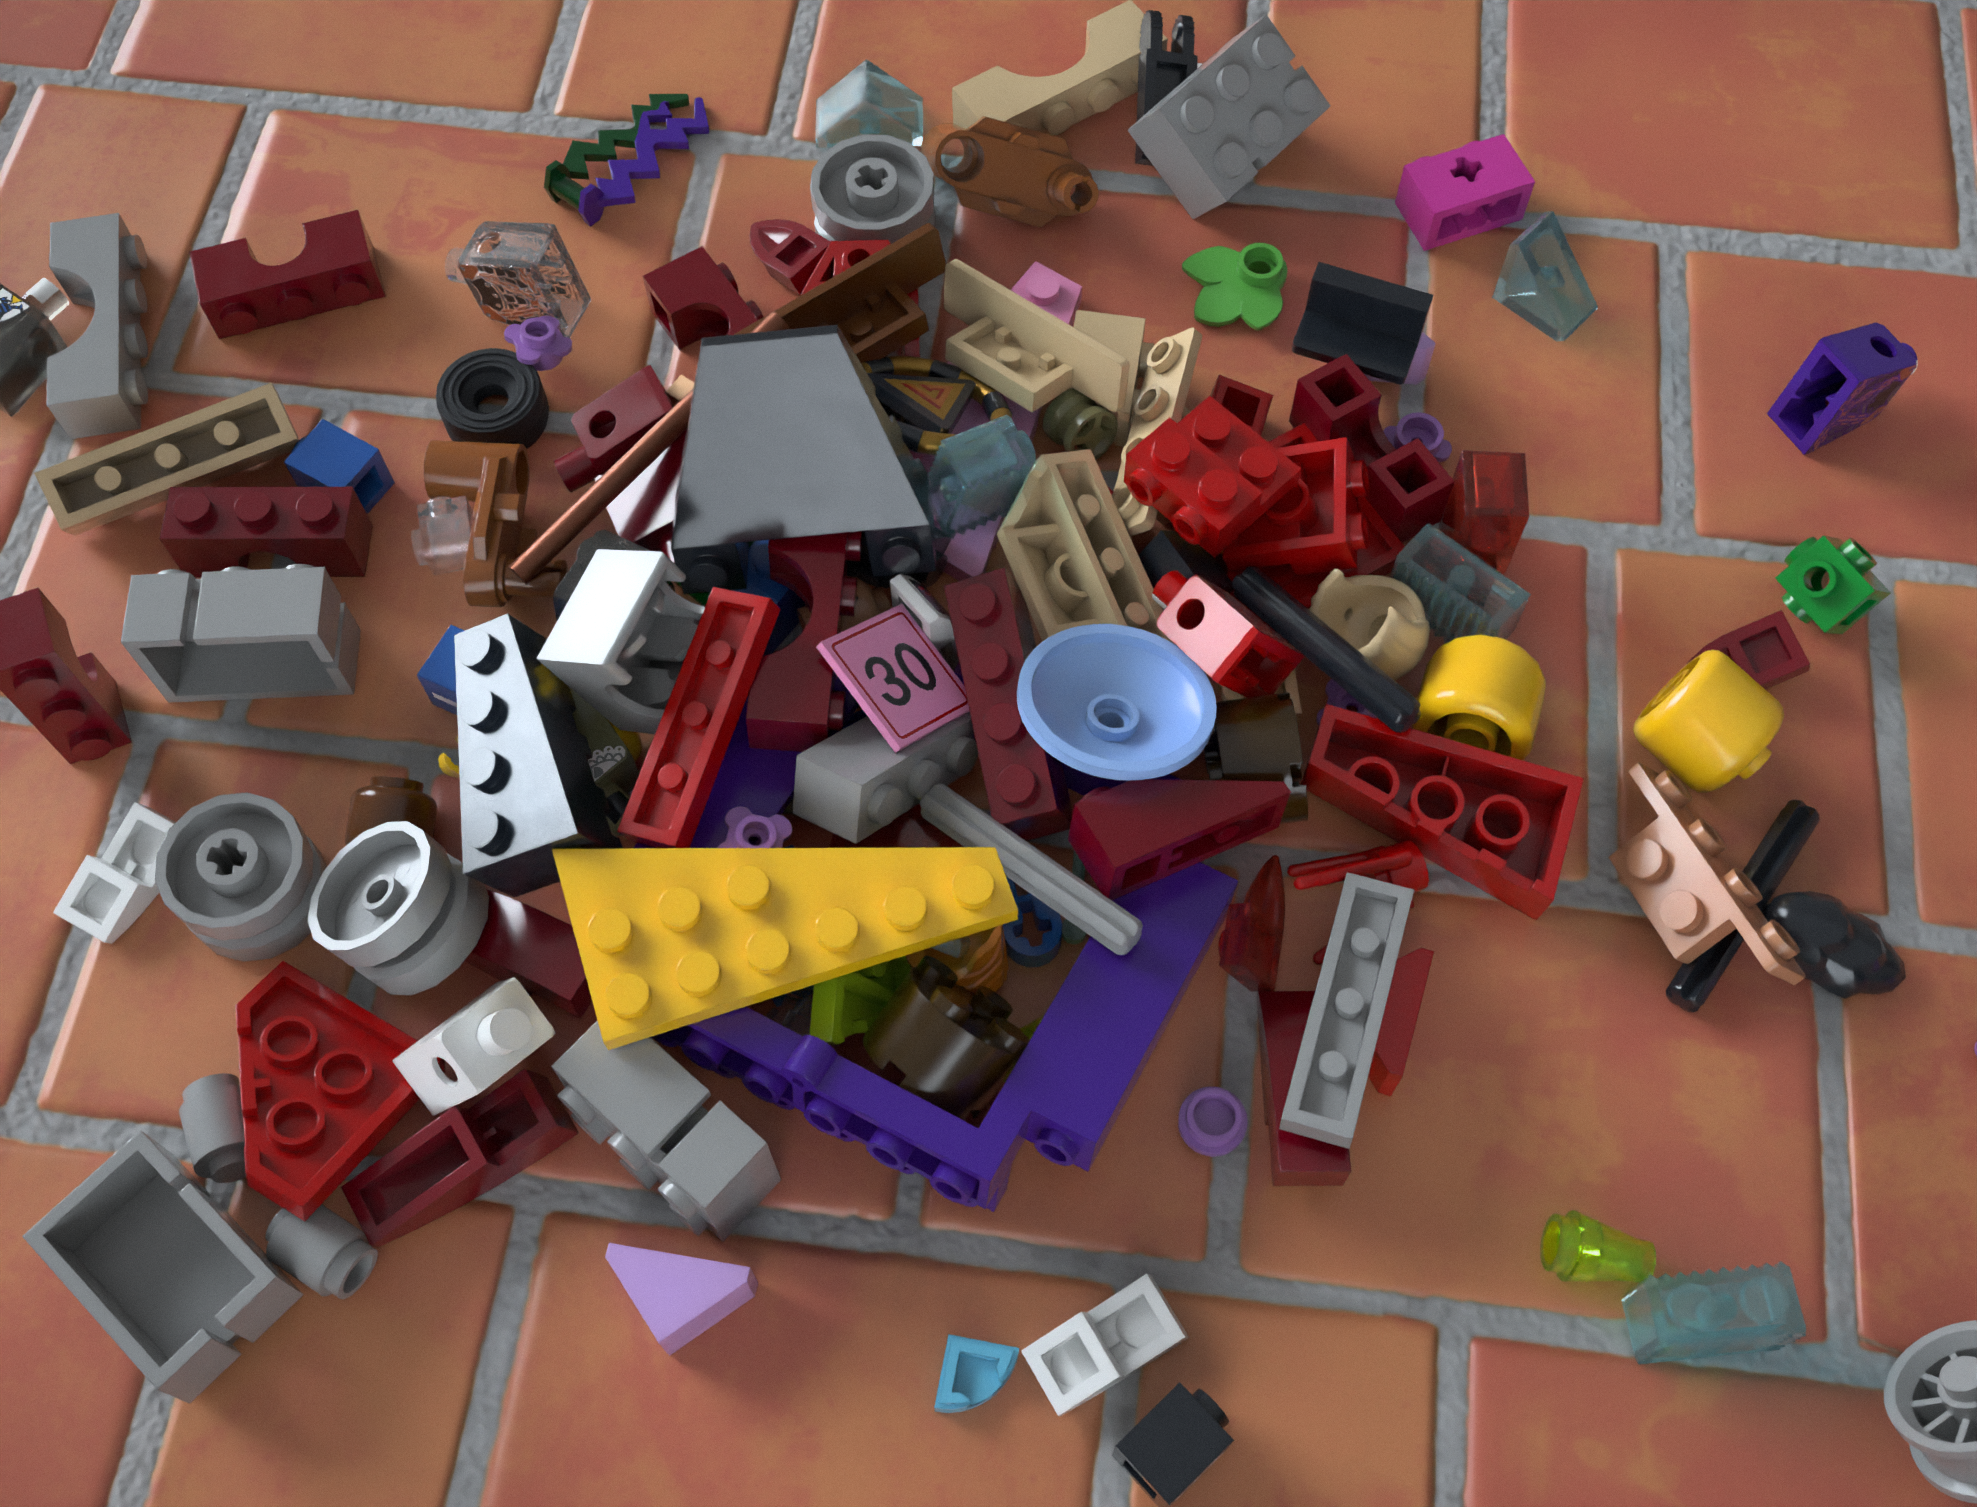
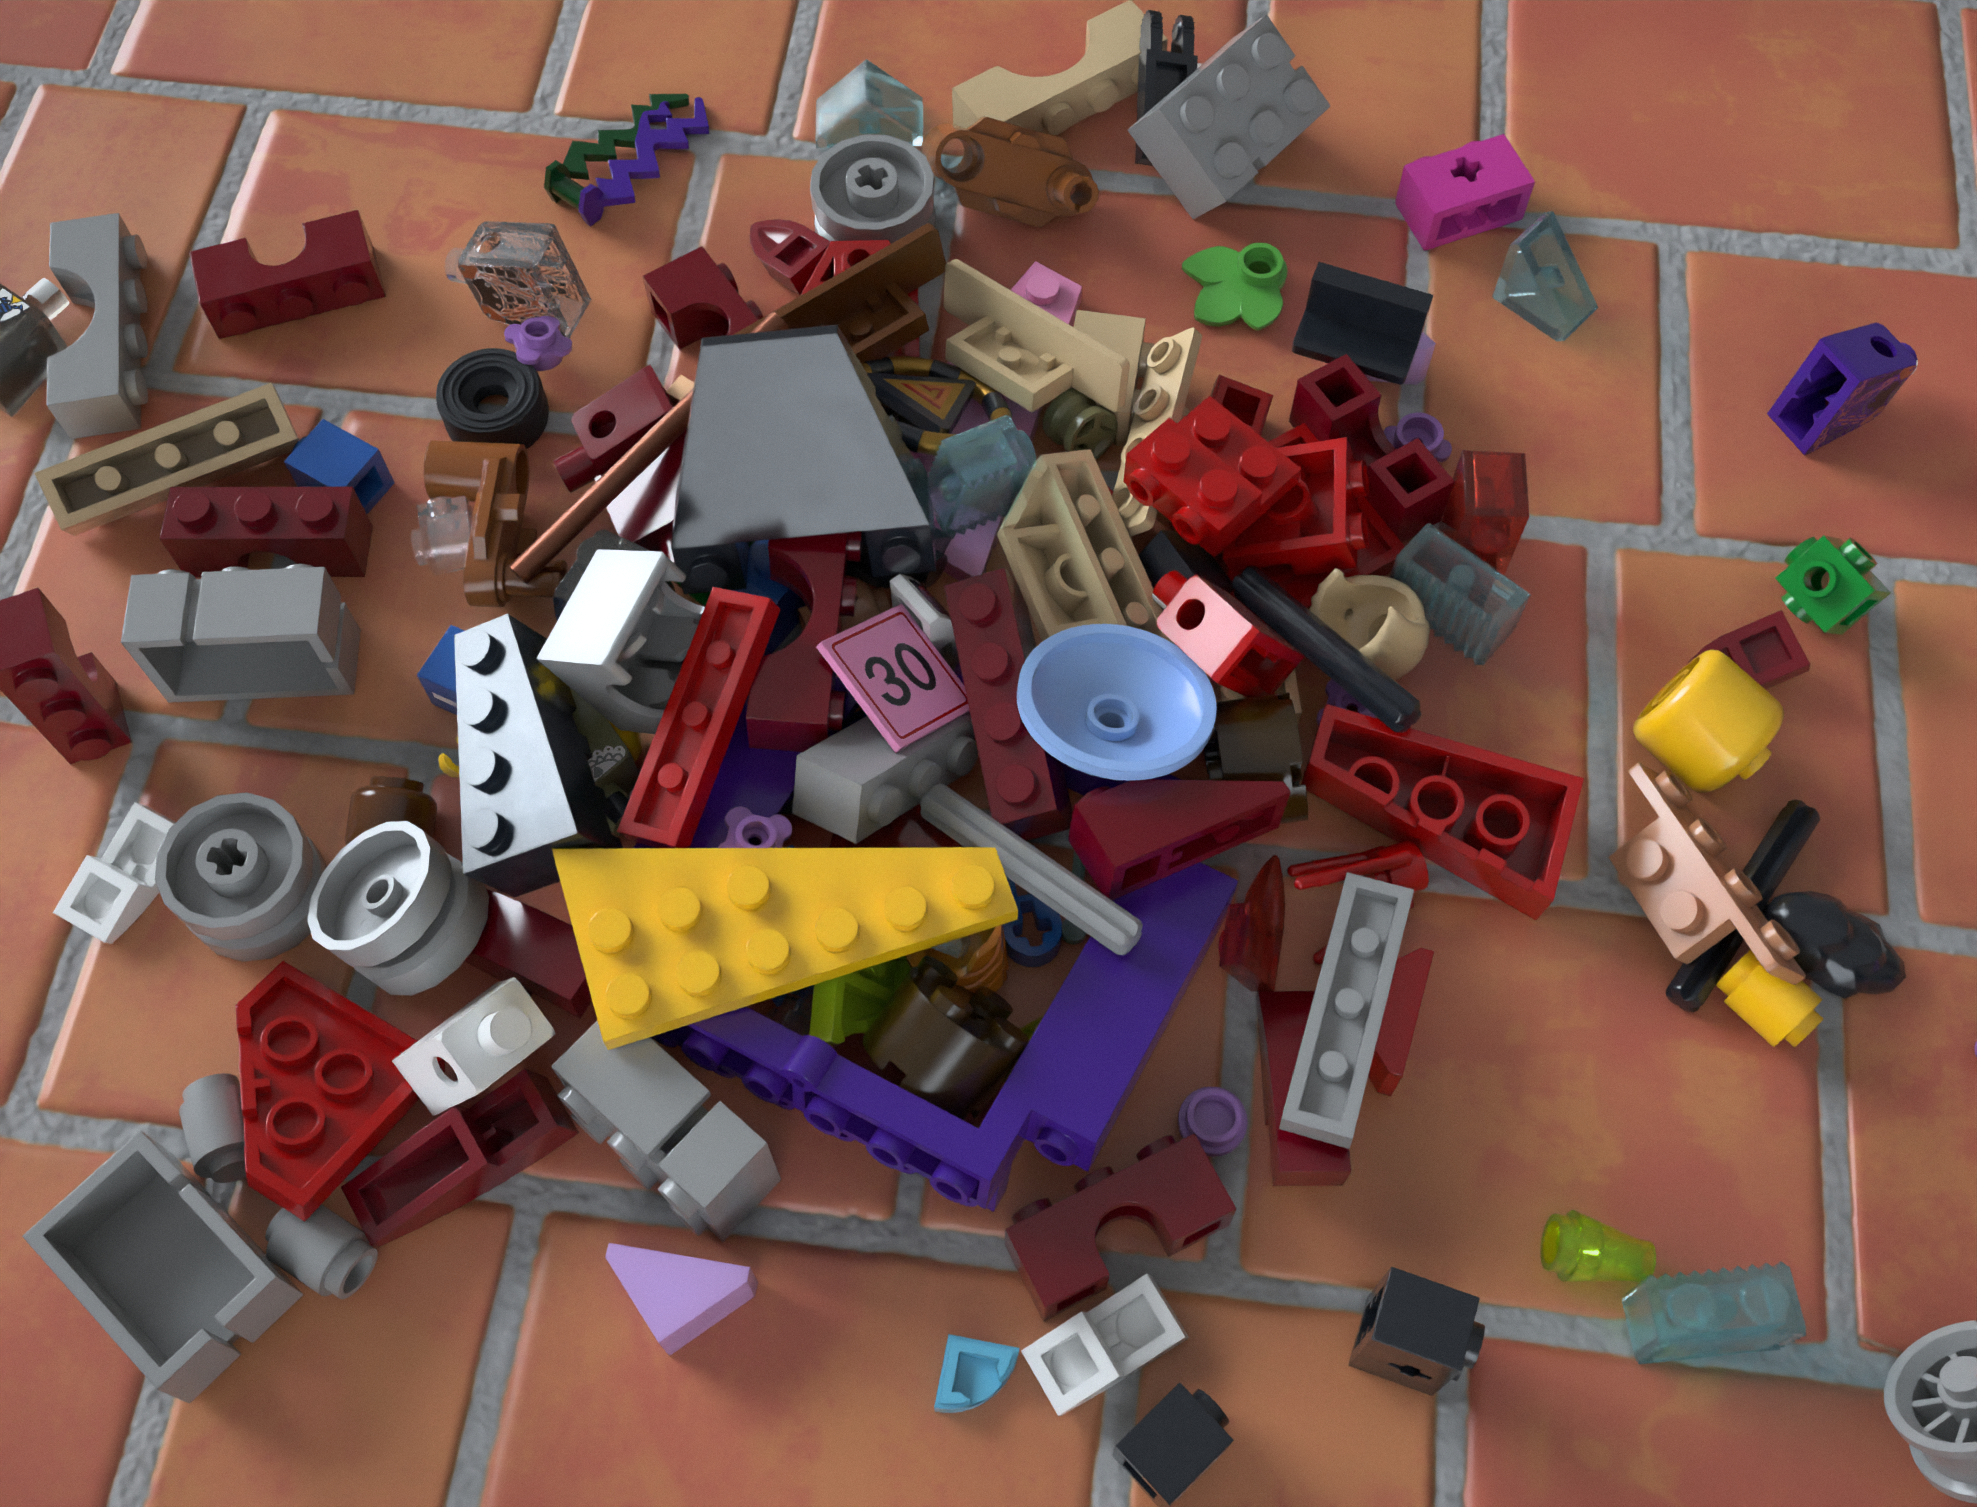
yellow head [1412,634,1546,761] -> none
none -> dark red arch [1005,1133,1237,1321]
none -> black brick [1348,1266,1485,1396]
none -> yellow brick [1716,949,1824,1048]

